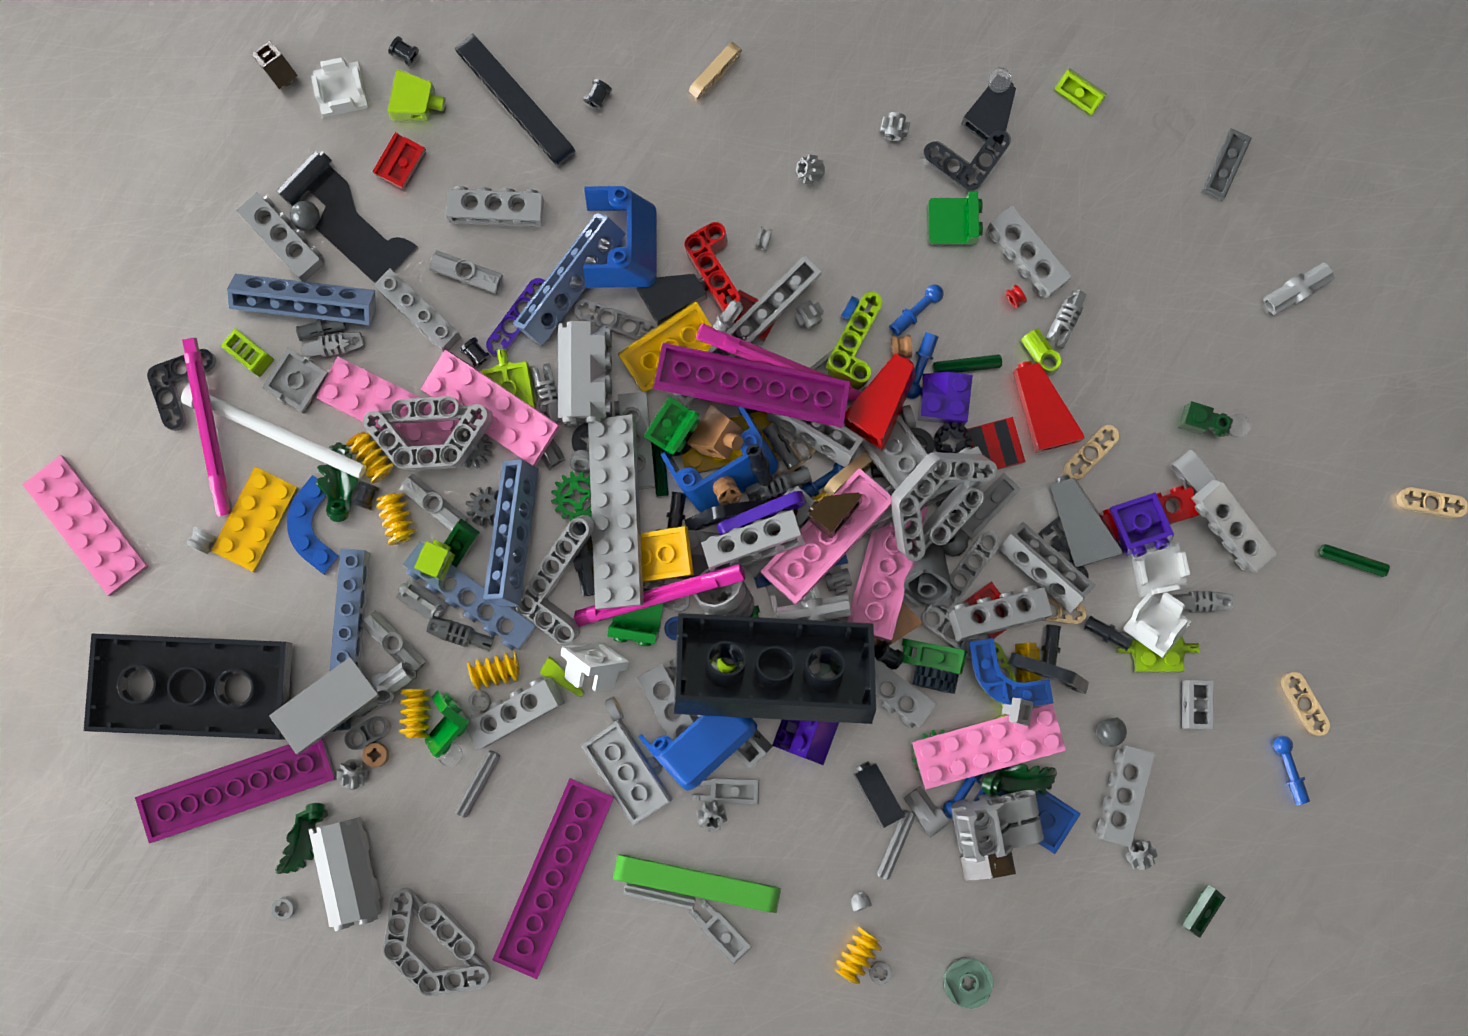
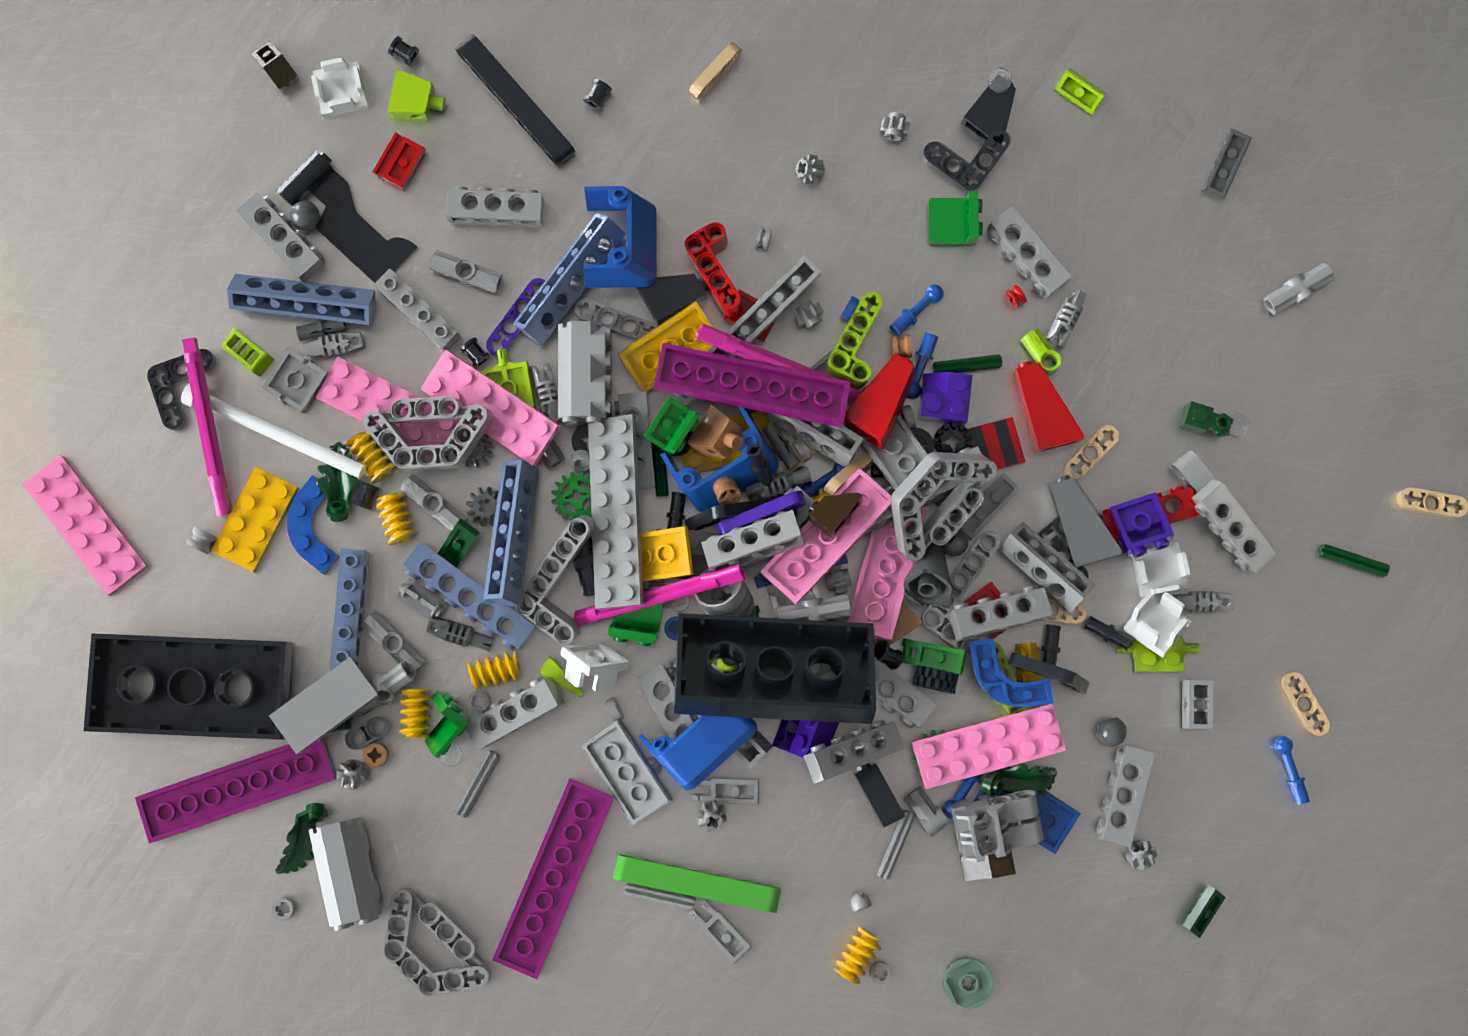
lime brick [414,540,455,581] -> none
light grey axle [712,300,743,333] -> none
light grey tile [1002,698,1033,726] -> none
none -> light grey brick [804,720,904,783]

